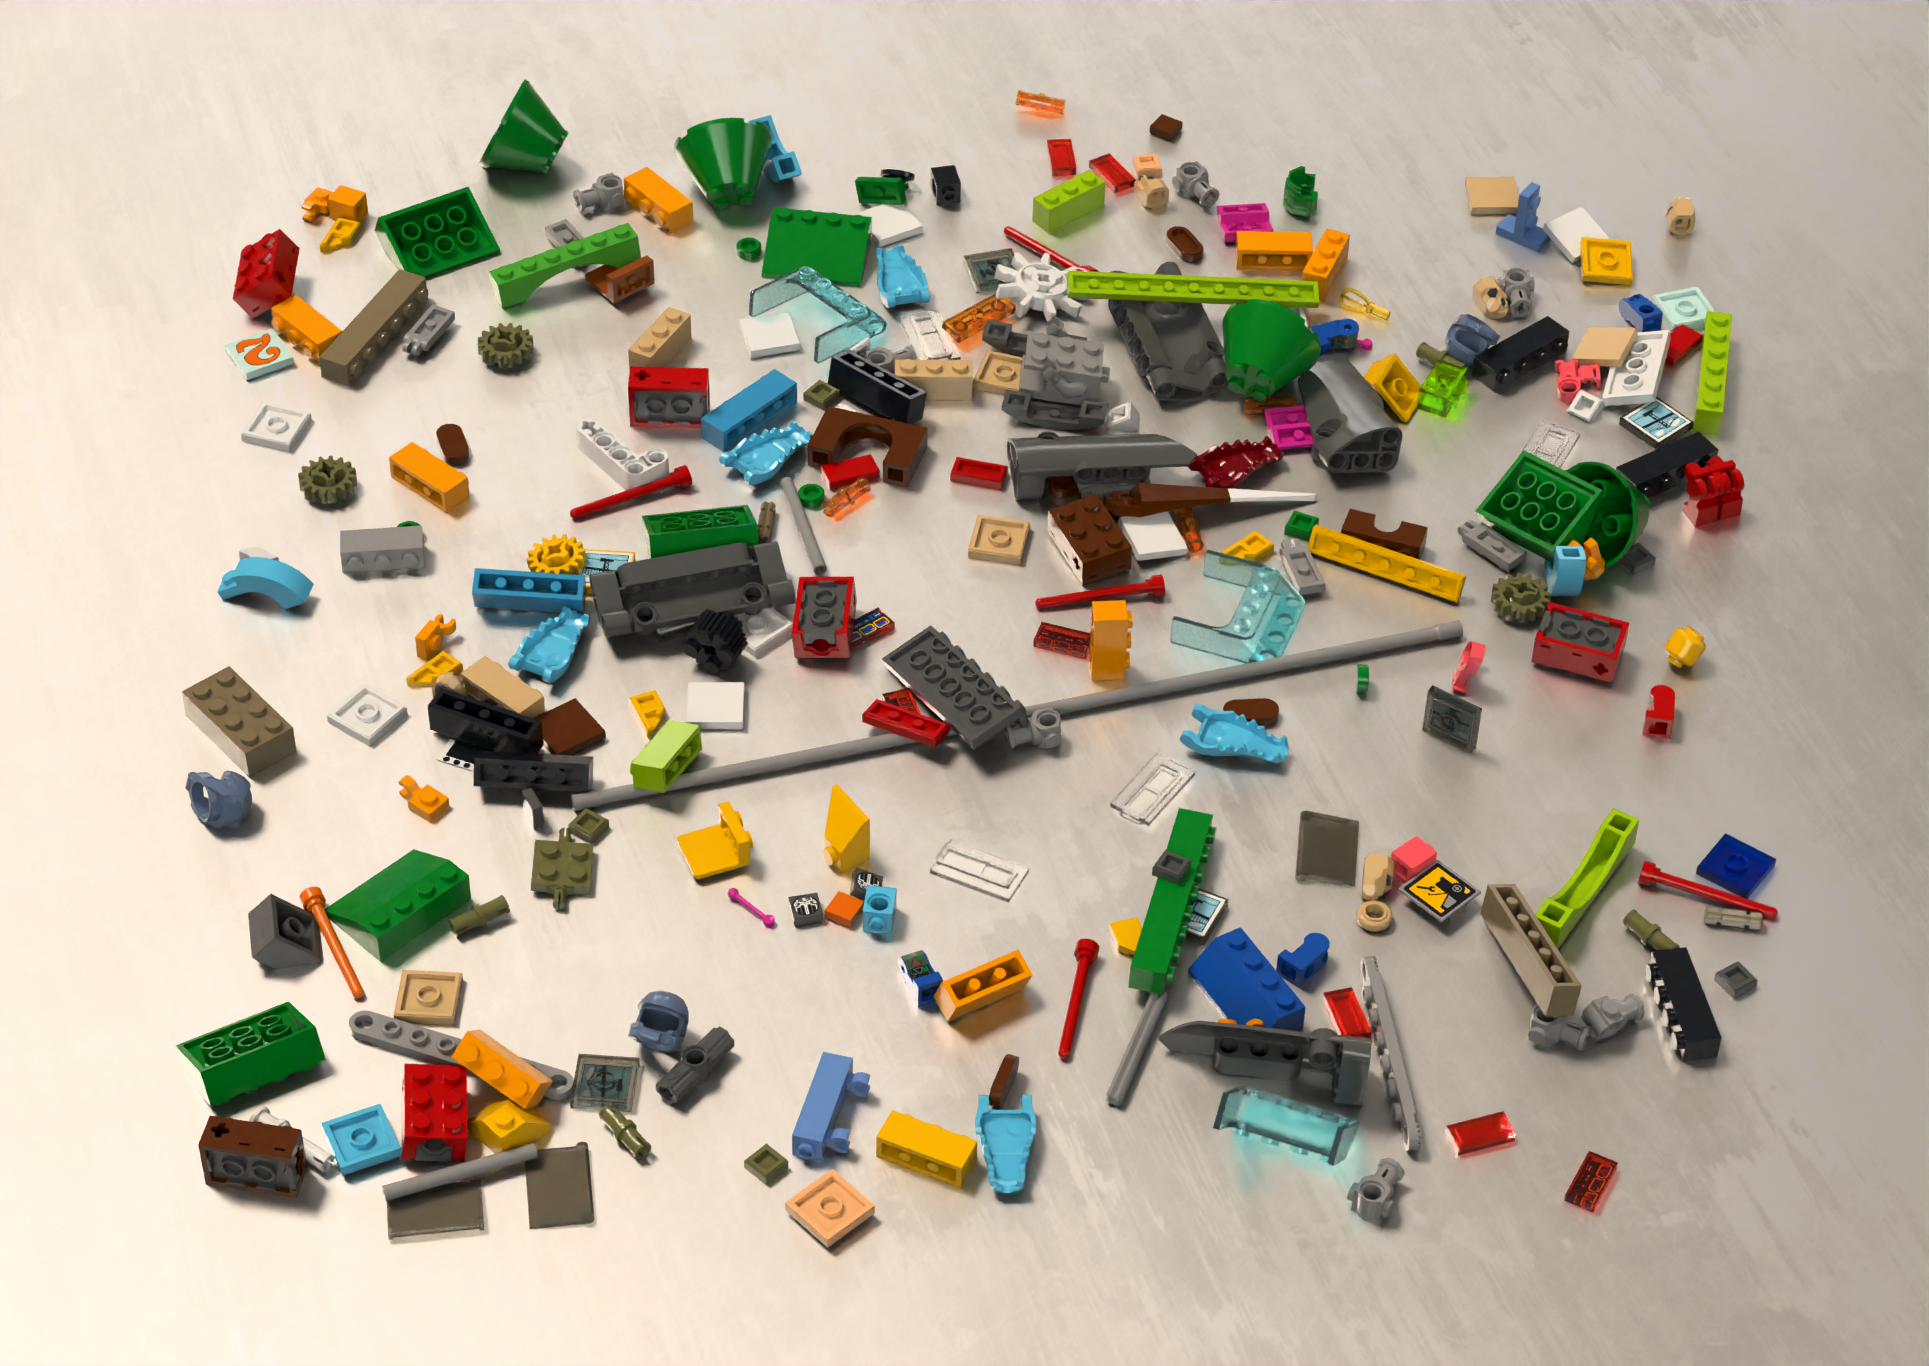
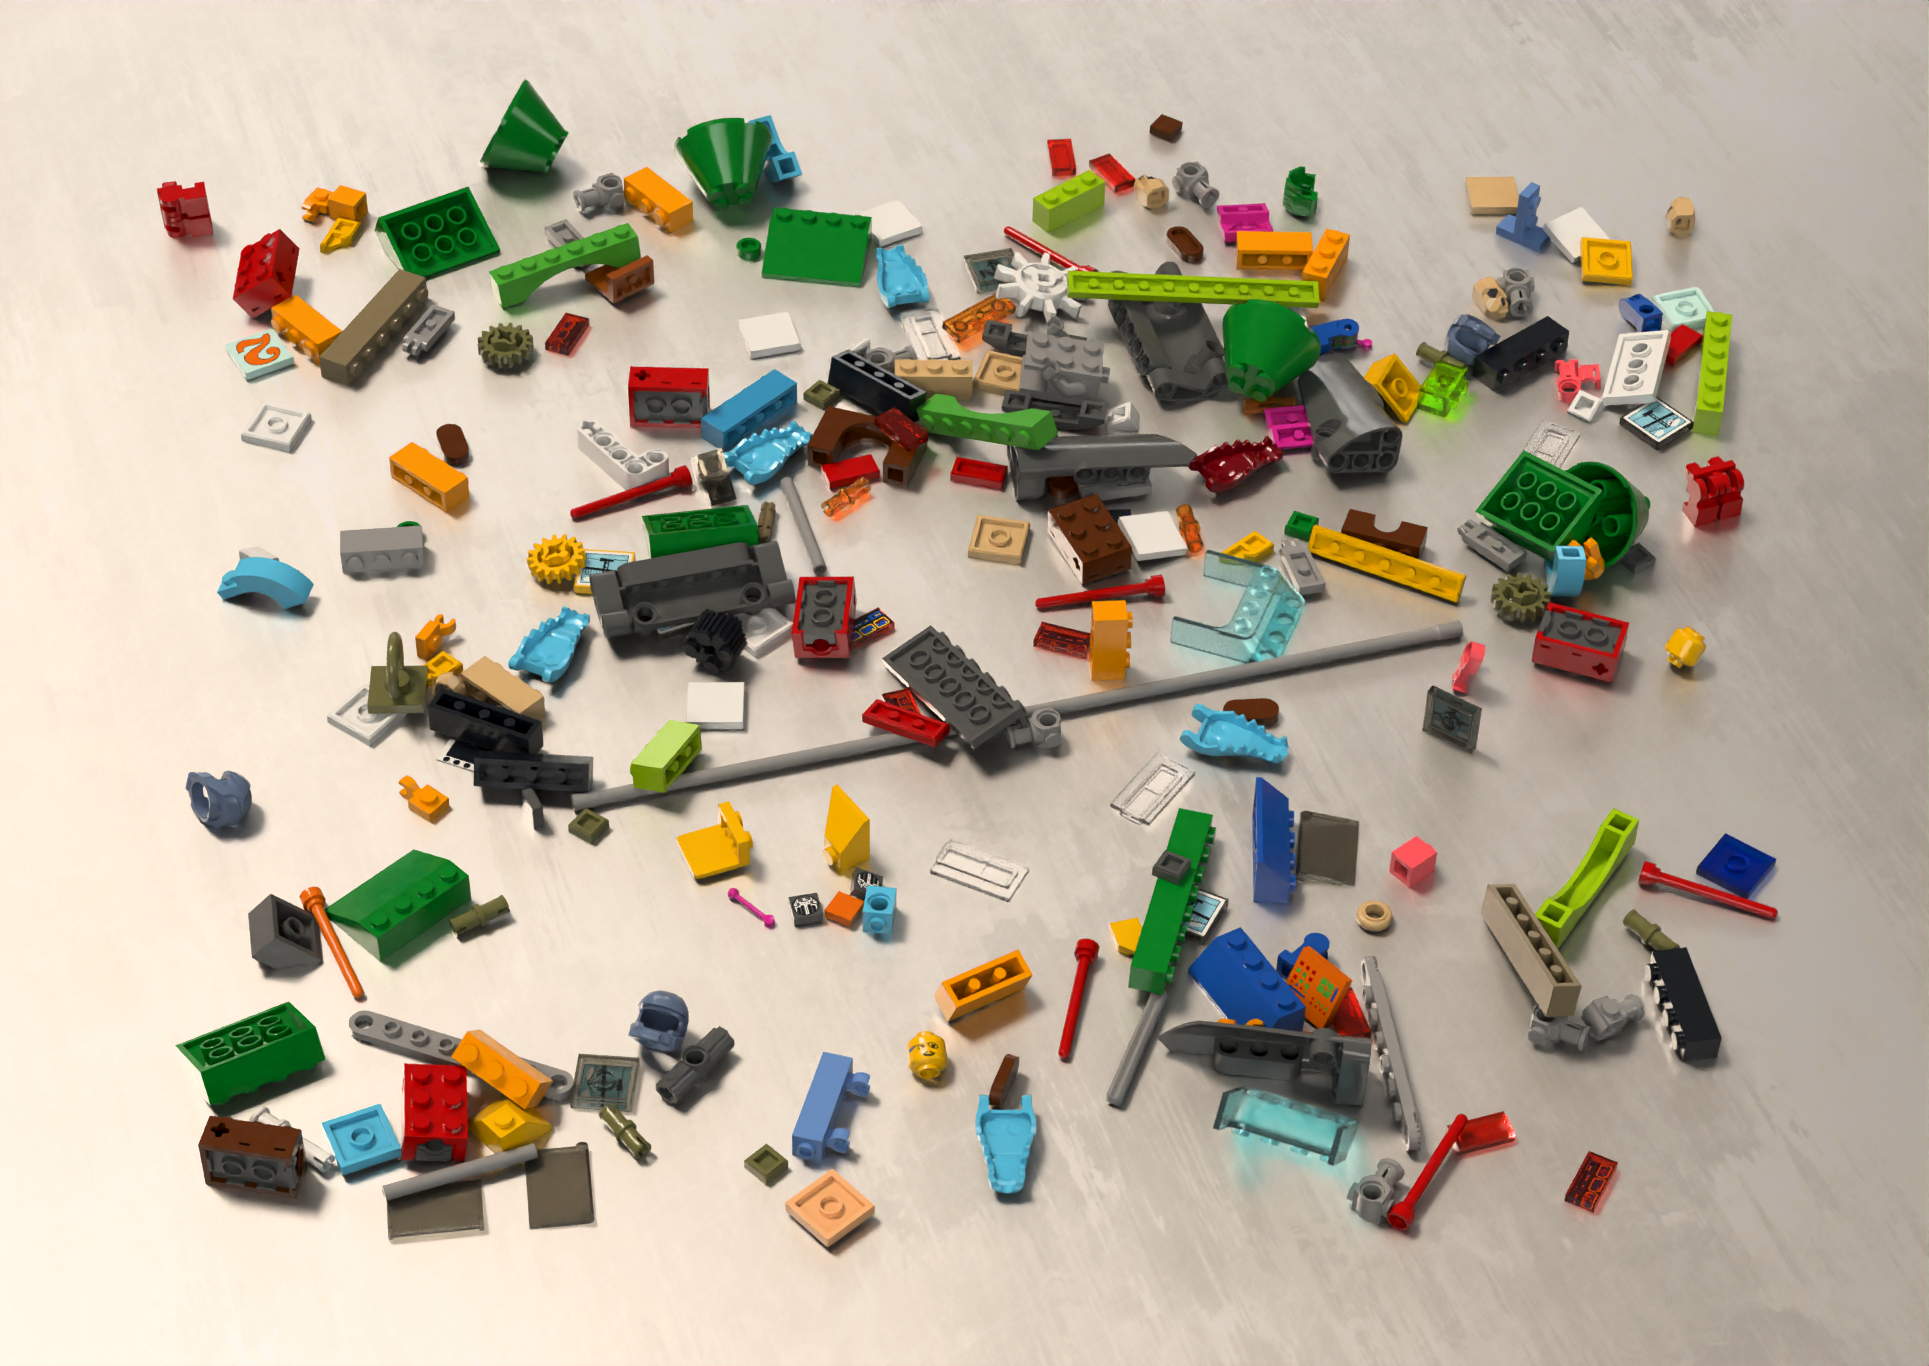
dark tan brick [182,666,296,777] -> none
olive gear [298,455,357,503] -> none
tan tile [393,970,463,1025] -> none
dark azure brick [472,568,587,614] -> none
olive plate [531,828,594,909] -> none
reddish brown tile [533,698,606,755] -> none
tan brick [628,307,692,372] -> none
yellow tile [629,690,666,738] -> none
clear light blue windscreen [749,266,887,364] -> none
green tile [798,484,825,508] -> none
green piece [855,169,915,205] -> none
yellow brick [876,1110,977,1188] -> none
blue leg [898,950,943,1007] -> none
black brick [930,165,961,205] -> none
clear orange pin [1016,90,1066,115] -> none
reddish brown plate [1103,483,1317,517] -> none
light nougat tile [1132,153,1162,177] -> none
clear yellow piece [1339,288,1391,321] -> none
green tile [1356,664,1369,692] -> none
tan rock [1361,853,1394,901] -> none
piece [1398,859,1481,923] -> none
tan tile [1572,327,1638,367] -> none
black brick [1616,431,1719,499] -> none
red leg [1642,685,1675,739] -> none
dark tan axle [1704,906,1763,930] -> none
dark grey tile [1714,961,1758,999] -> none
none -> red hips [157,181,214,238]
none -> olive tile [367,632,429,714]
none -> clear red tile [545,313,589,356]
none -> clear smoke slope [689,448,737,507]
none -> clear red tile [875,407,928,452]
none -> yellow head [906,1031,948,1079]
none -> bright green arch [916,393,1058,450]
none -> blue slope [1252,777,1296,904]
none -> orange tile [1286,946,1353,1029]
none -> red piece [1387,1114,1468,1231]

